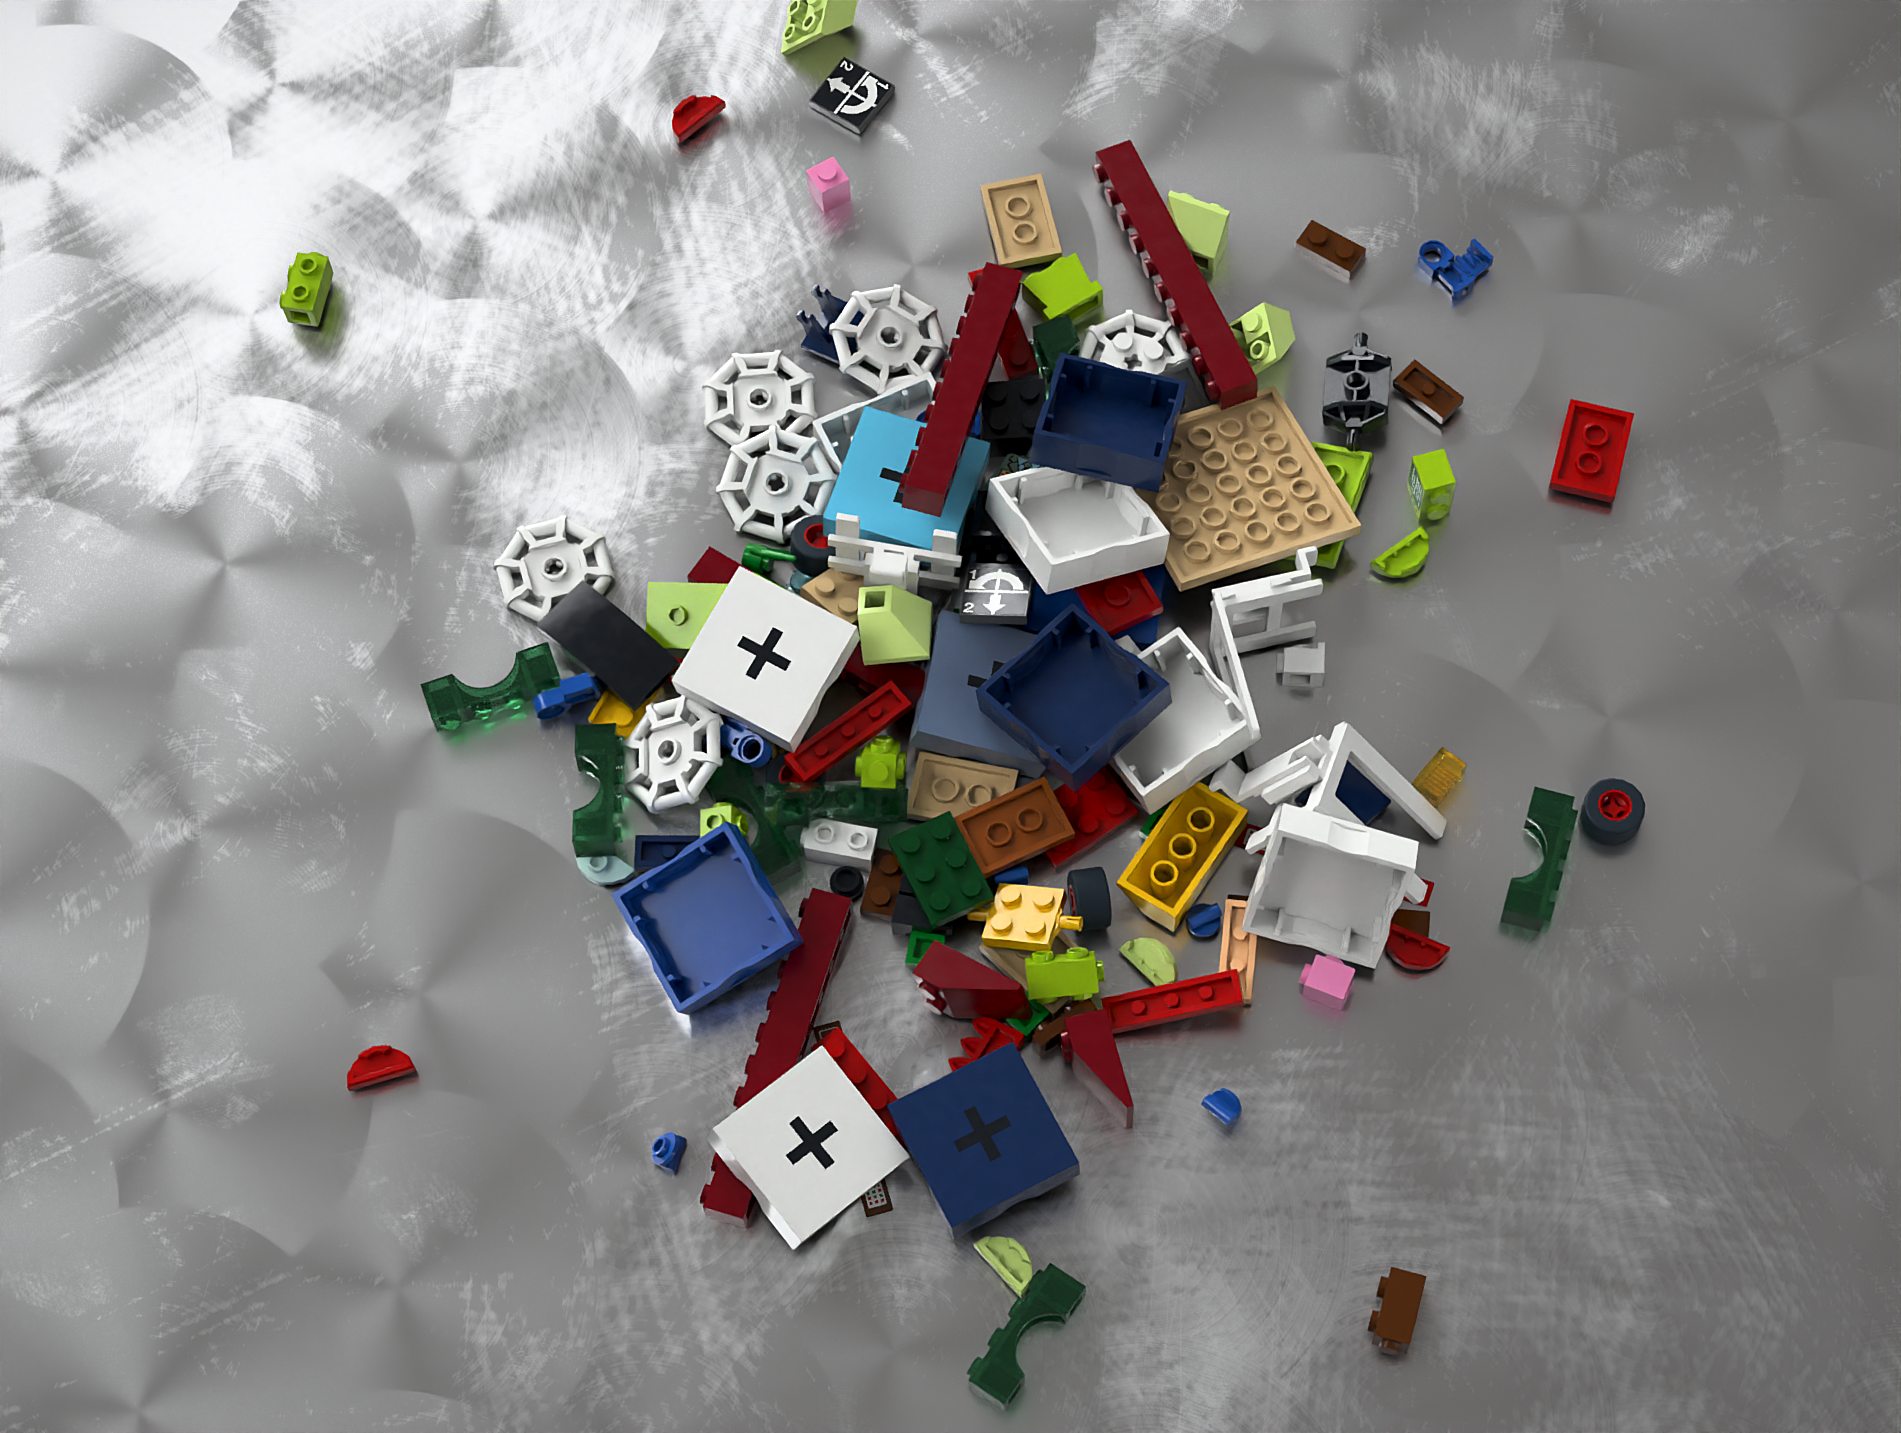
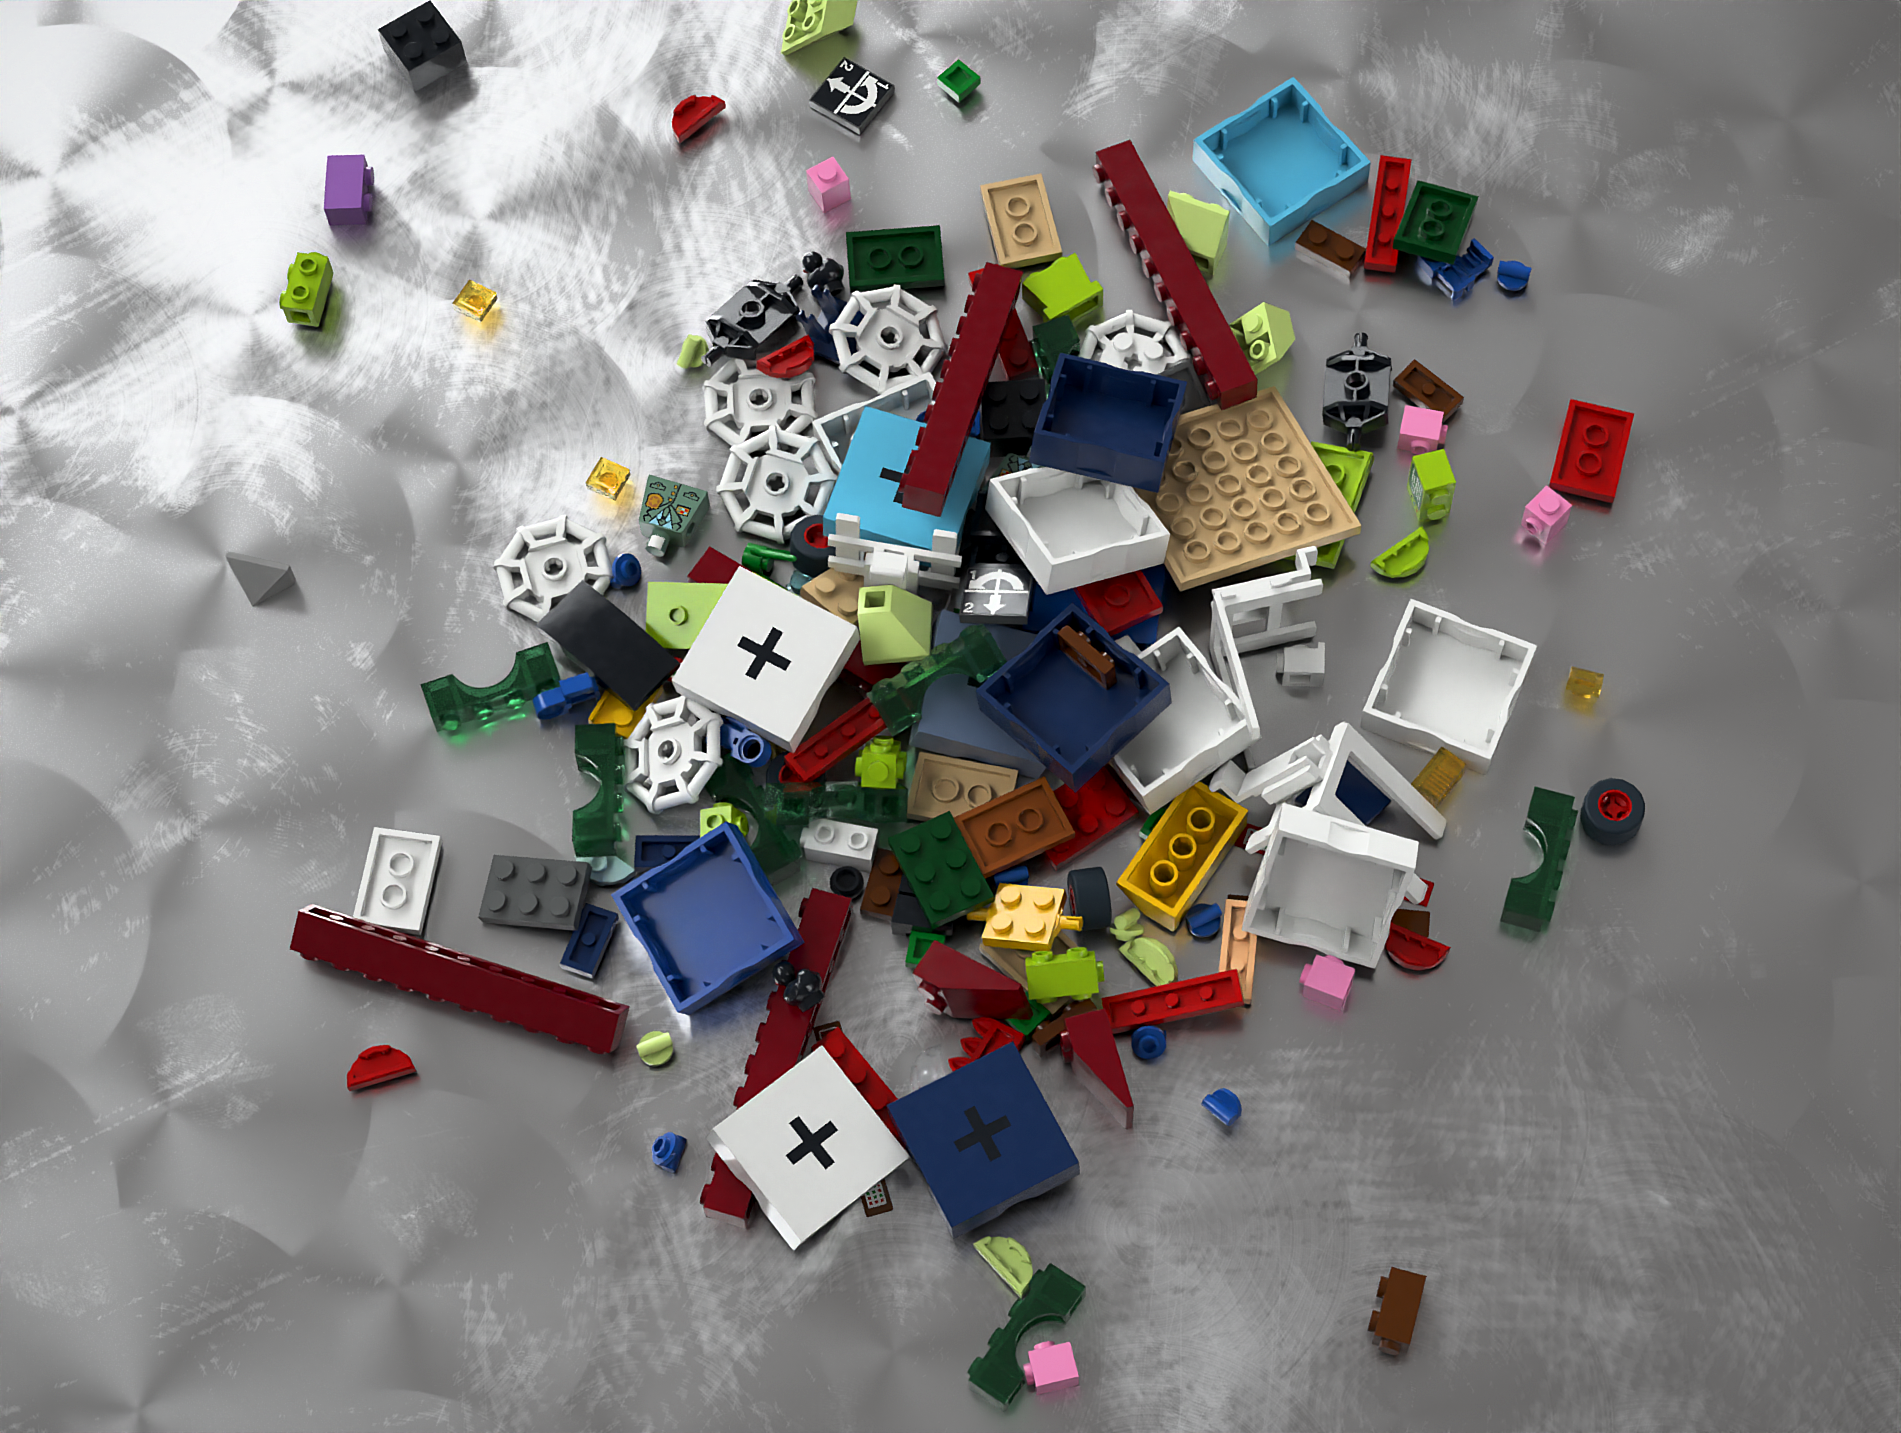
none -> light grey slope [225,551,296,607]
none -> dark red brick [290,904,630,1054]
none -> medium lavender brick [324,154,374,226]
none -> white plate [353,827,442,935]
none -> black brick [377,0,467,92]
none -> clear yellow plate [452,279,498,323]
none -> dark grey plate [478,855,593,931]
none -> dark blue plate [560,903,619,979]
none -> clear yellow plate [585,457,631,501]
none -> blue plate [610,553,641,588]
none -> yellowish green plate [636,1031,673,1066]
none -> sand green torso [639,474,710,557]
none -> yellowish green plate [677,334,709,369]
none -> black plate [701,274,803,367]
none -> red plate [756,335,814,378]
none -> black animal [772,961,826,1013]
none -> black animal [802,251,845,296]
none -> dark green plate [846,225,945,293]
none -> clear green arch [866,623,1007,736]
none -> green plate [937,59,981,102]
none -> bright pink brick [1023,1341,1079,1395]
none -> reddish brown plate [1057,625,1117,690]
none -> yellowish green plate [1109,908,1144,941]
none -> blue plate [1131,1026,1166,1059]
none -> medium azure tile [1192,77,1371,246]
none -> white tile [1360,599,1537,775]
none -> red plate [1364,155,1412,273]
none -> dark green plate [1392,180,1479,265]
none -> bright pink brick [1397,405,1448,455]
none -> blue plate [1497,261,1532,291]
none -> bright pink brick [1521,485,1572,544]
none -> clear yellow plate [1566,666,1604,698]

